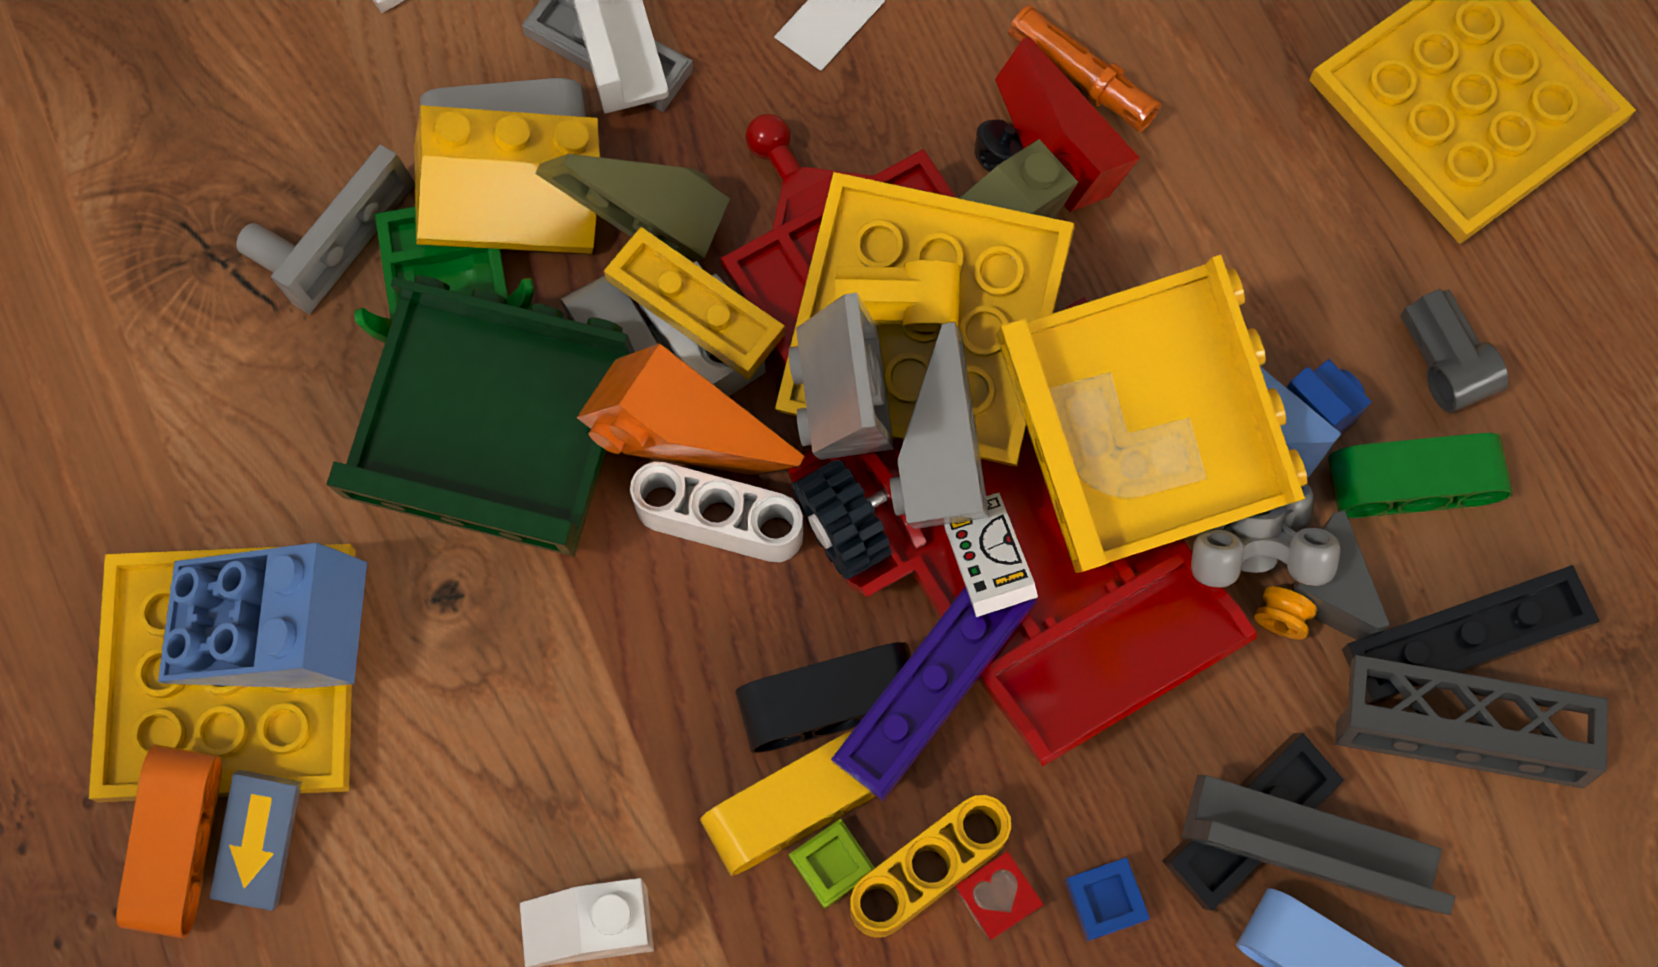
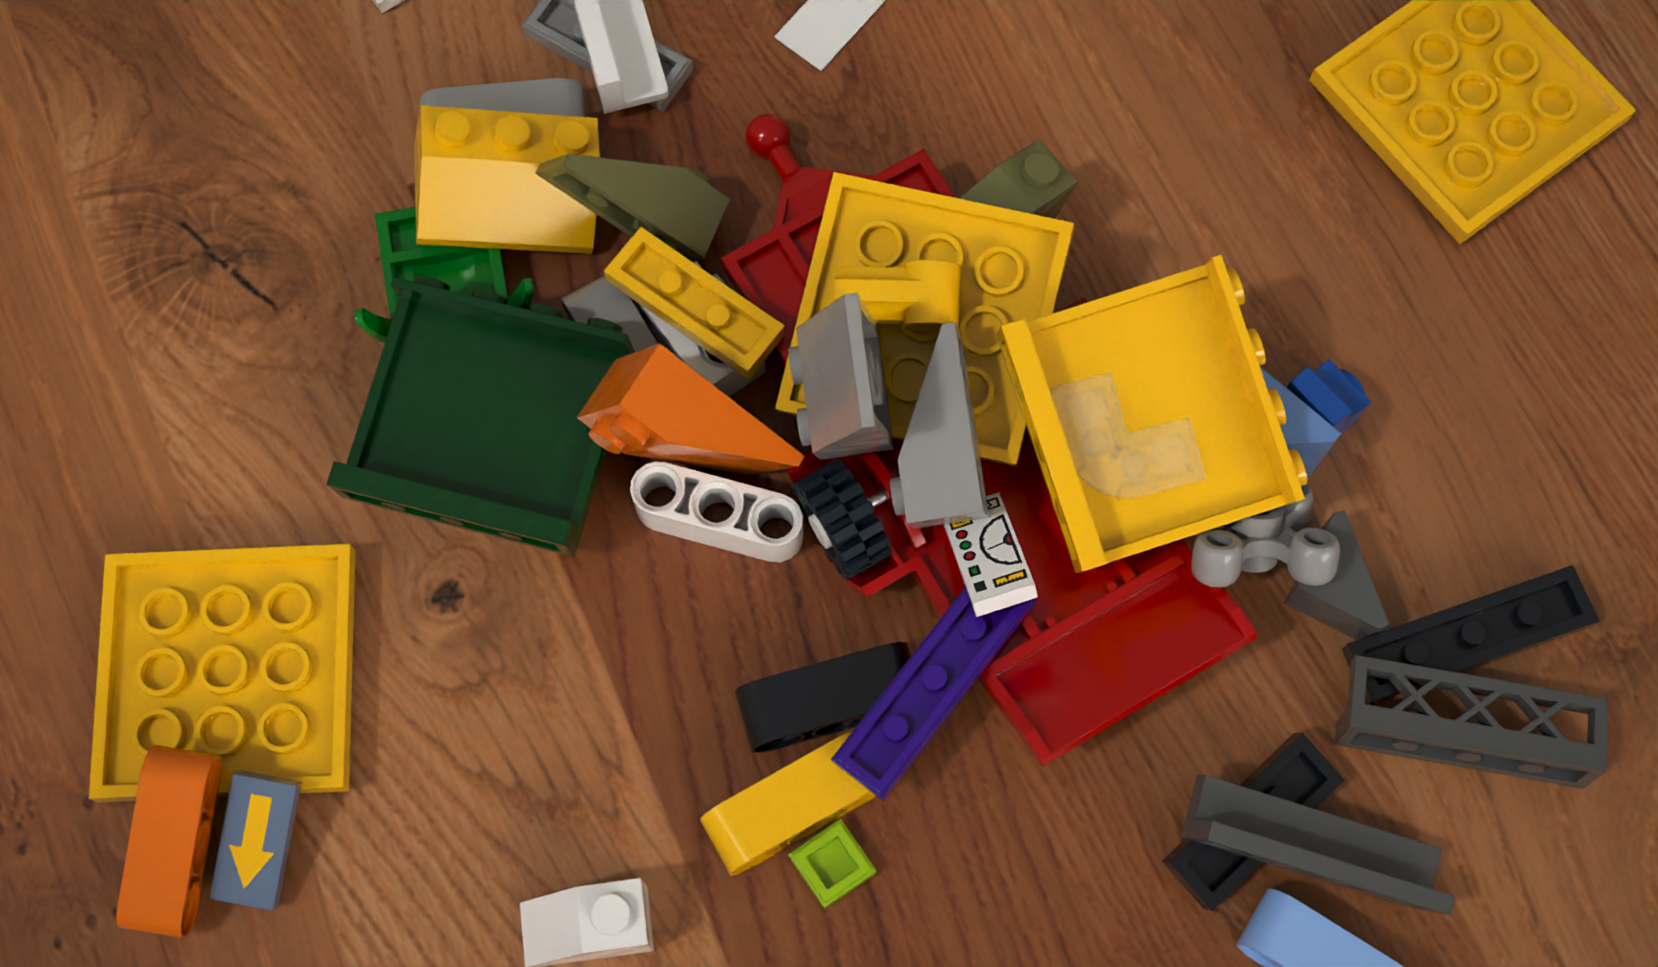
medium blue slope [158,543,367,688] -> none
light grey piece [236,144,415,315] -> none
yellow beam [850,795,1011,938] -> none
red tile [954,851,1044,942] -> none
black piece [974,120,1024,172] -> none
red slope [995,37,1140,212] -> none
orange pin [1008,5,1162,133] -> none
blue plate [1064,857,1150,942] -> none
light orange bush [1254,586,1318,640] -> none
green beam [1328,433,1513,518] -> none
dark grey piece [1400,289,1508,413] -> none

